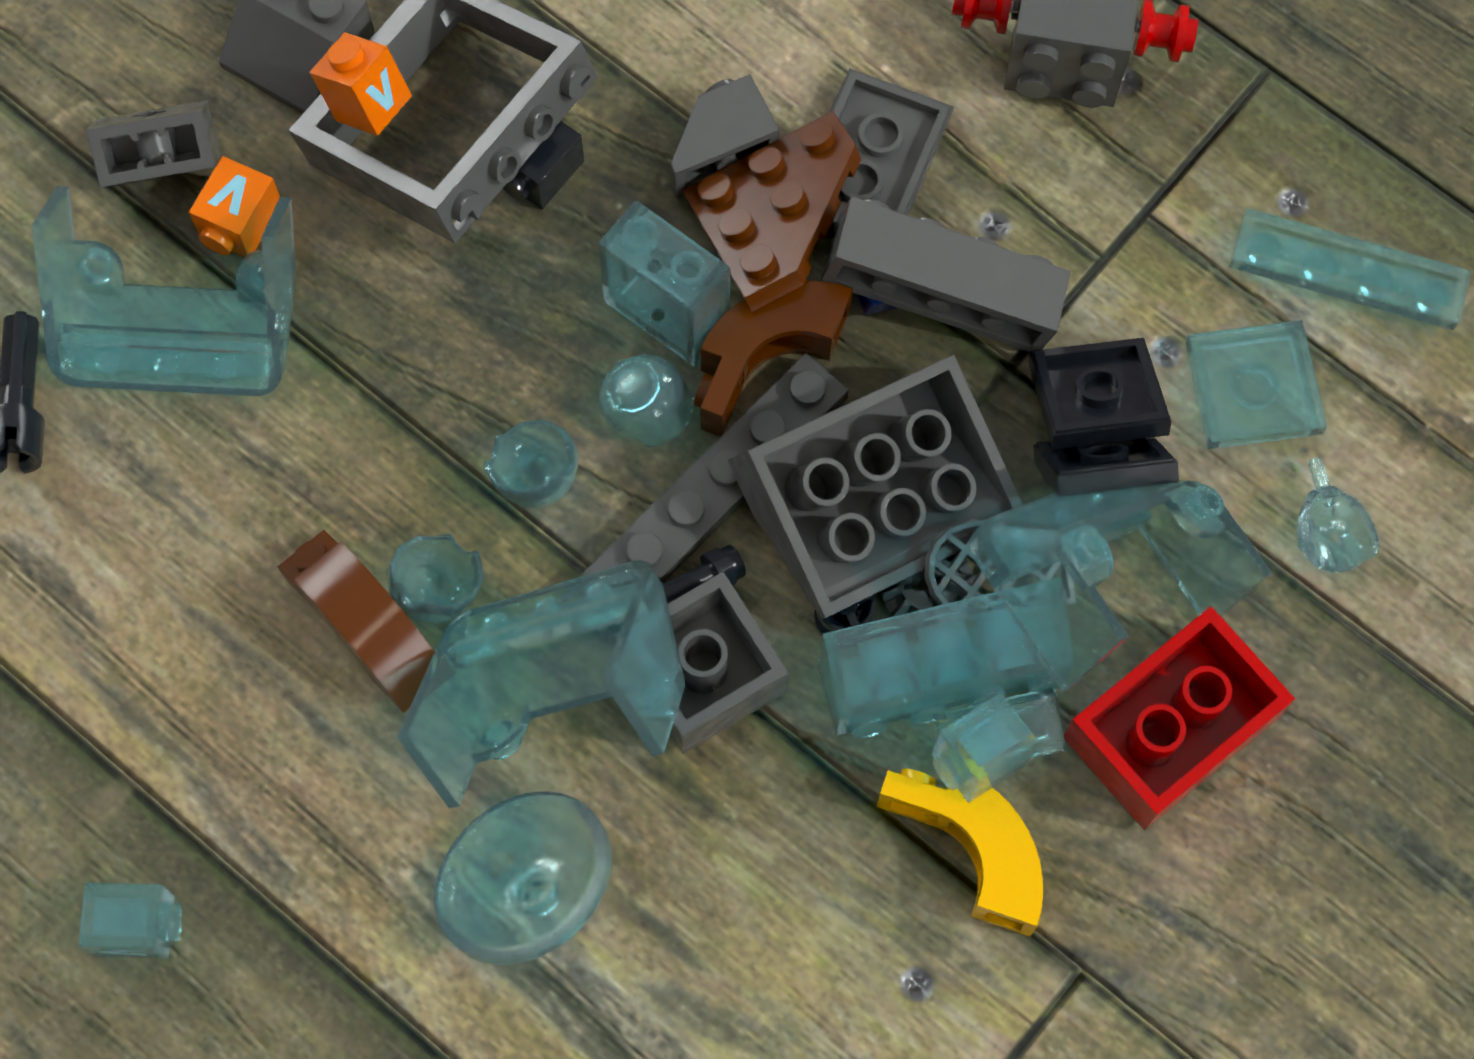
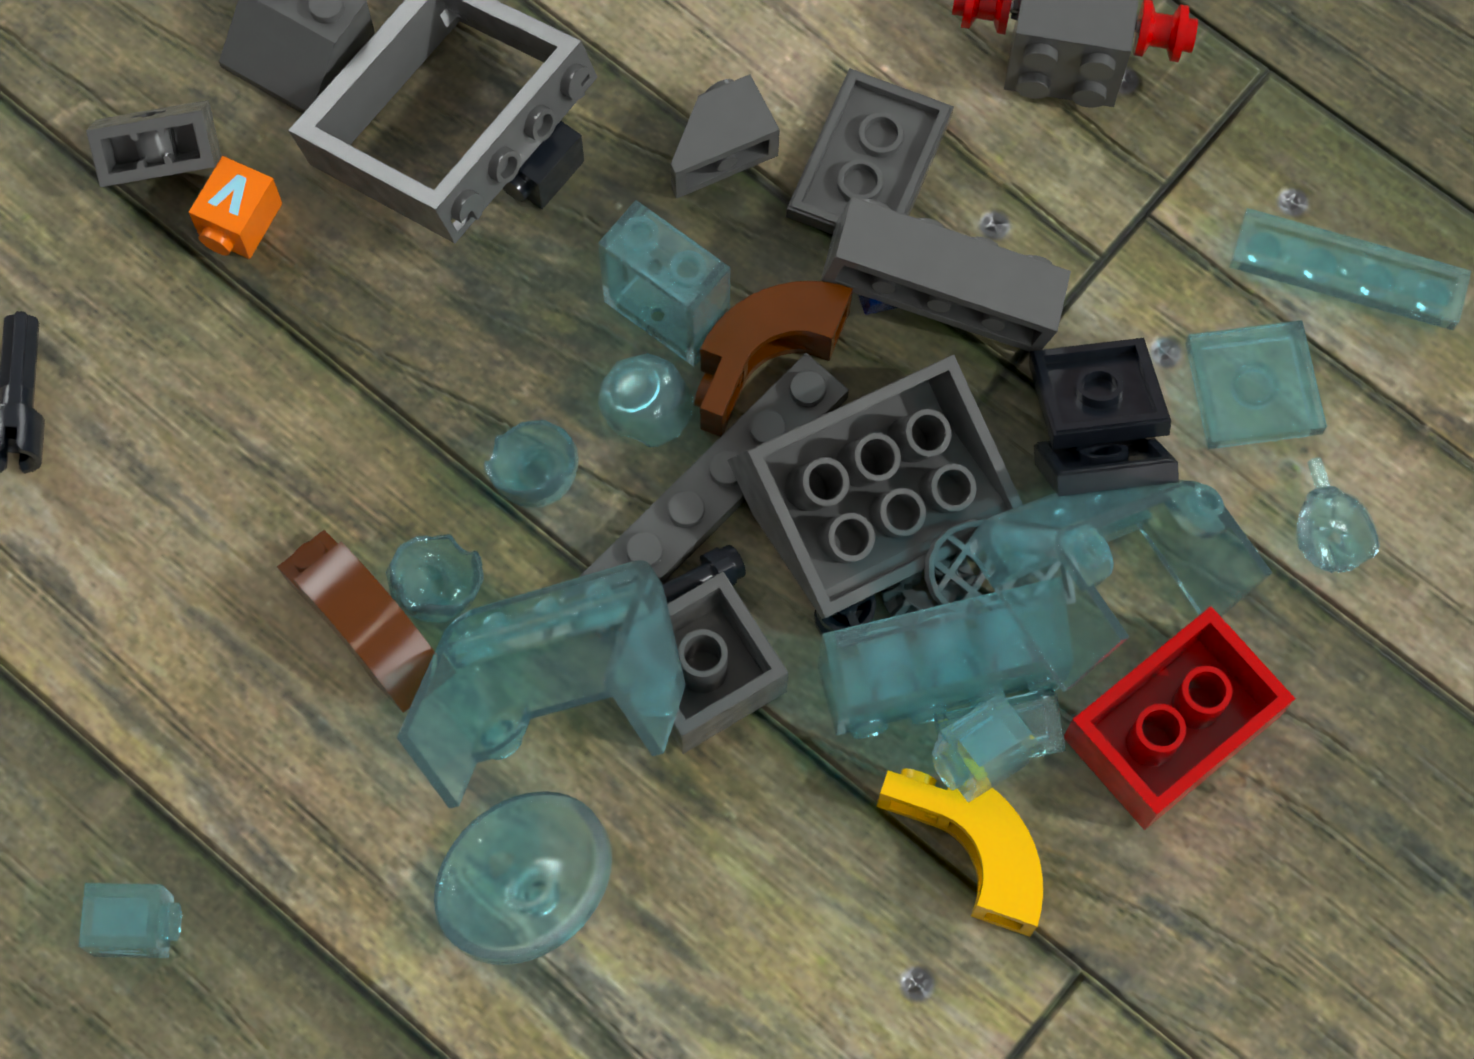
clear light blue windscreen [31,186,296,396] -> none
orange brick [309,32,412,136] -> none
reddish brown plate [682,111,861,312] -> none

